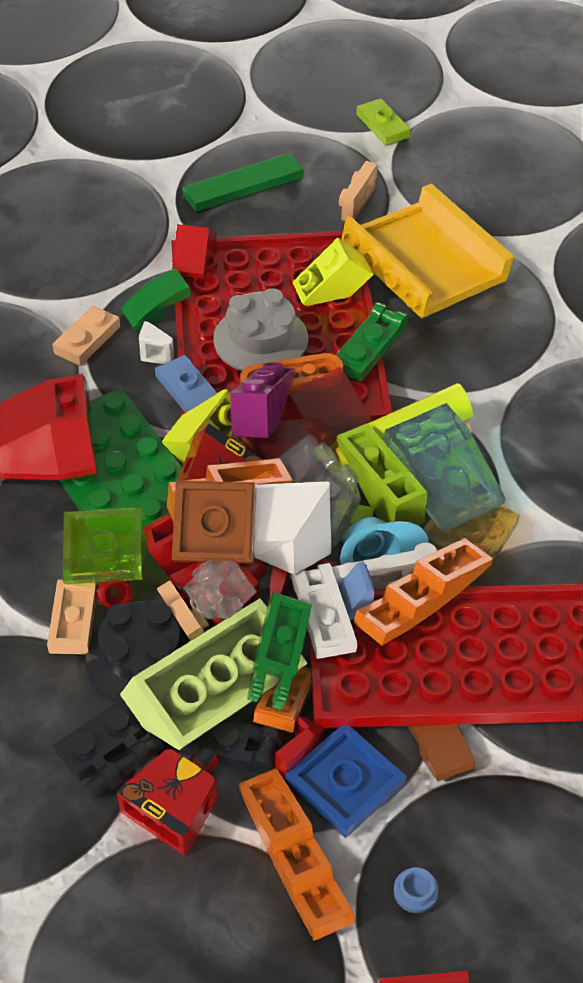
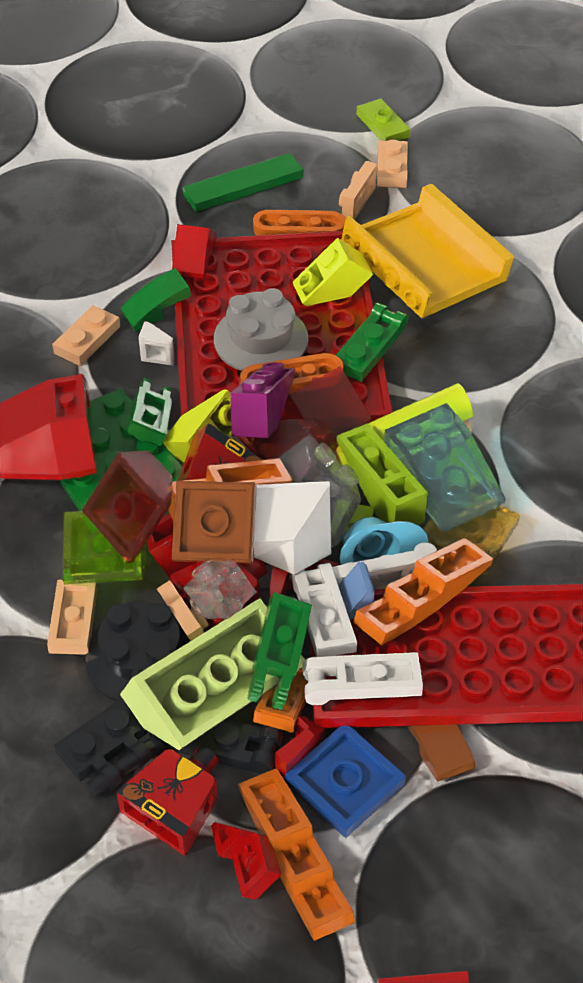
red plate [95,574,133,610] -> none
medium blue plate [155,355,217,413] -> none
medium blue plate [394,867,439,913] -> none
none -> clear red slope [82,451,172,563]
none -> green hinge [127,377,172,446]
none -> red slope [211,822,282,900]
none -> orange plate [253,210,346,236]
none -> white plate [303,652,423,705]
none -> light nougat plate [377,140,408,188]

